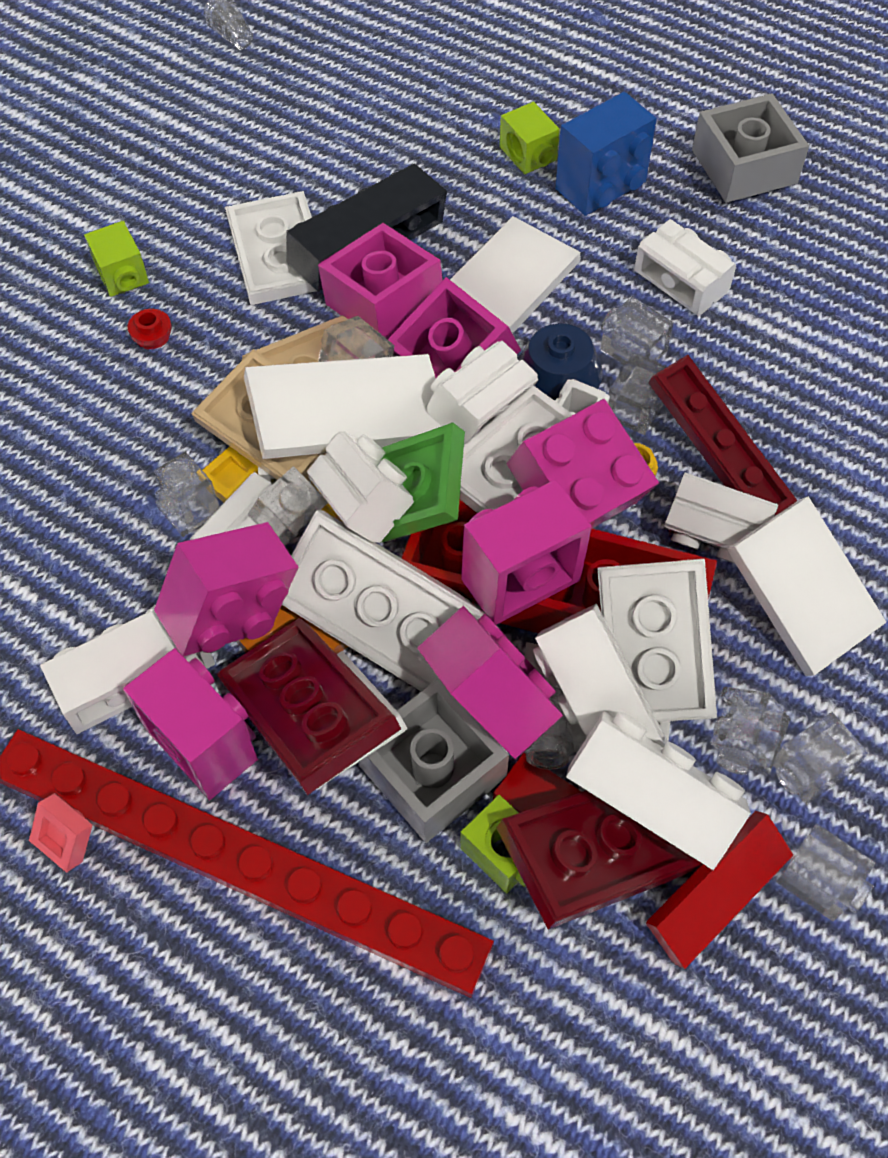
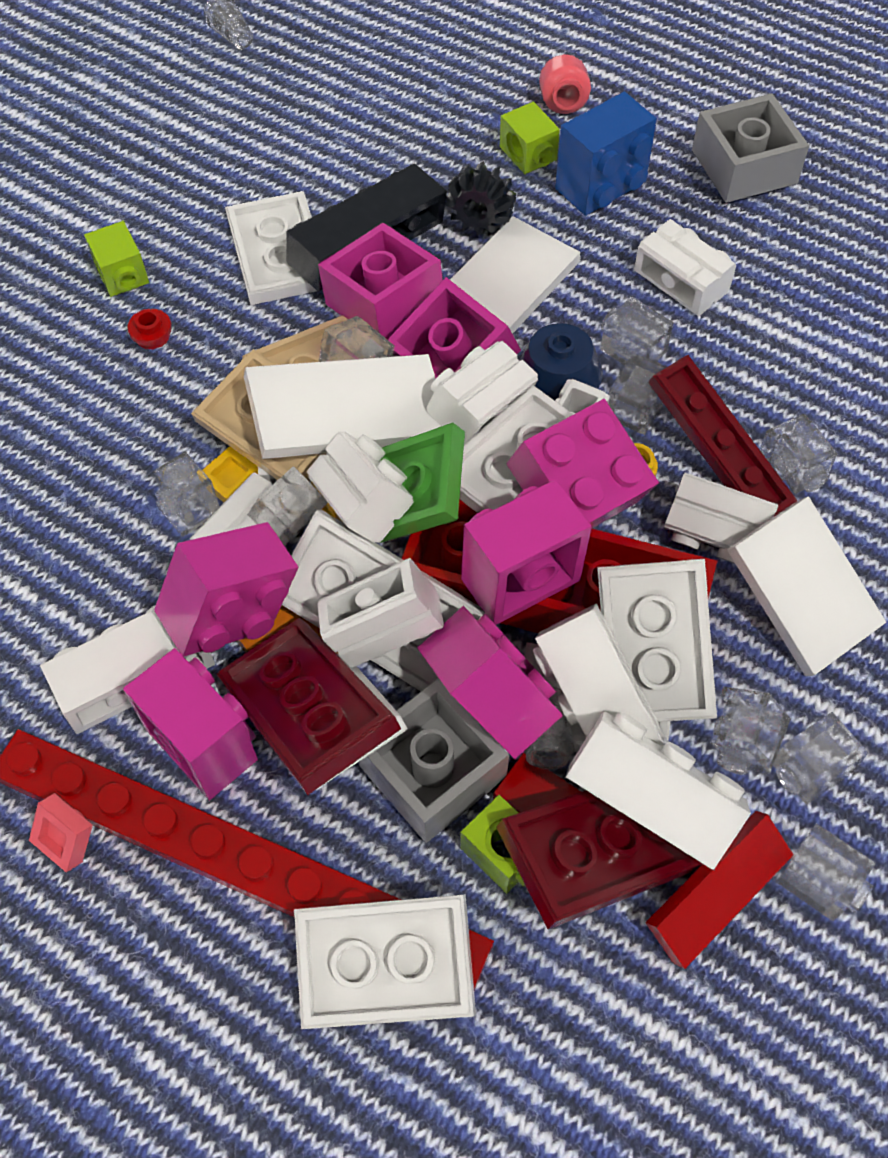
none -> white tile [294,894,476,1029]
none -> white brick [317,558,444,668]
none -> black gear [445,161,517,237]
none -> coral head [539,54,591,114]
none -> clear brick [759,413,838,494]

